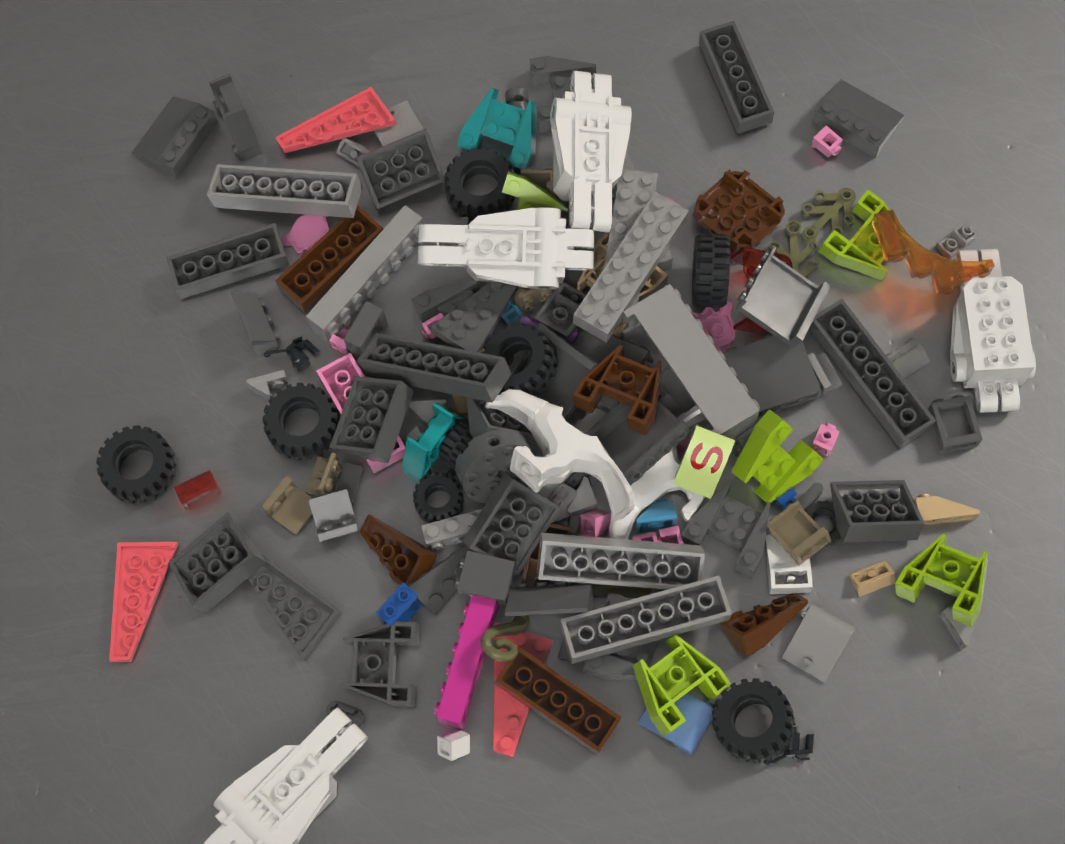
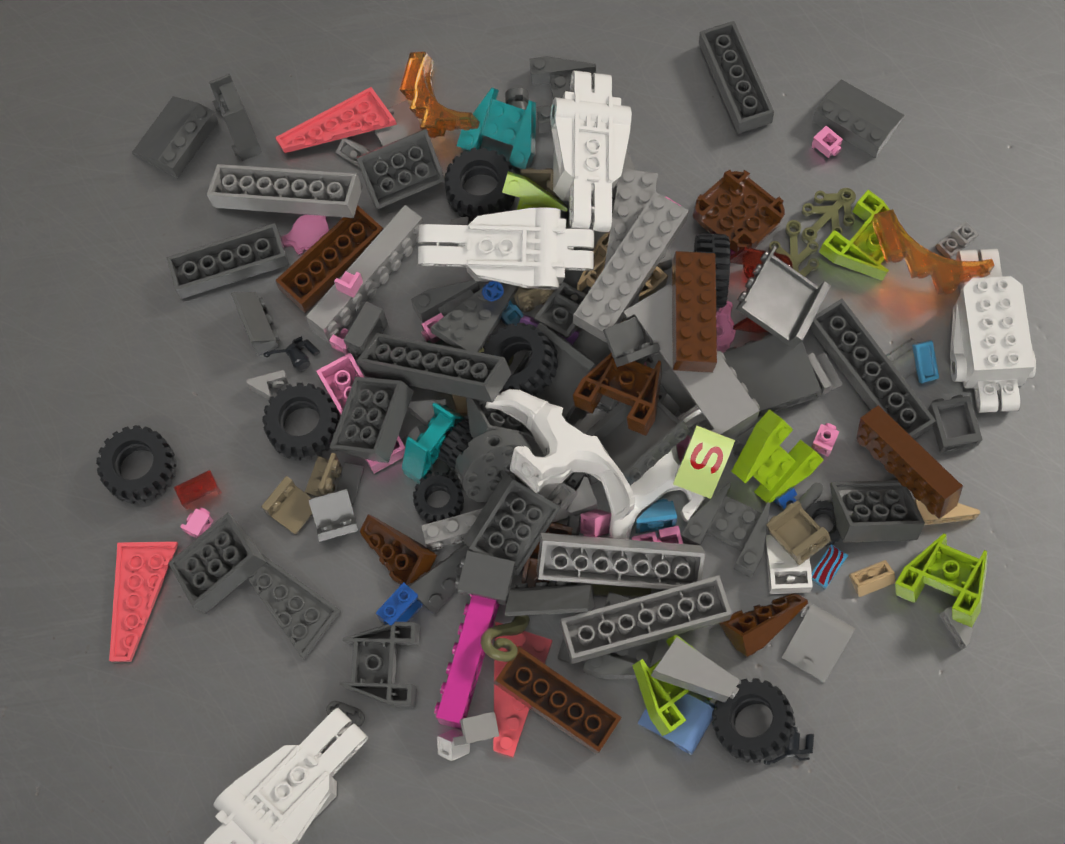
none -> bright pink brick [181,507,214,538]
none -> bright pink panel [334,271,363,298]
none -> clear orange arch [400,52,480,138]
none -> light grey panel [453,712,499,746]
none -> blue wheel [482,281,504,302]
none -> dark grey bracket [603,317,661,367]
none -> light grey slope [651,637,740,703]
none -> reddish brown brick [672,251,717,373]
none -> tile [811,544,848,589]
none -> reddish brown brick [856,405,963,519]
none -> dark azure tile [912,340,939,383]

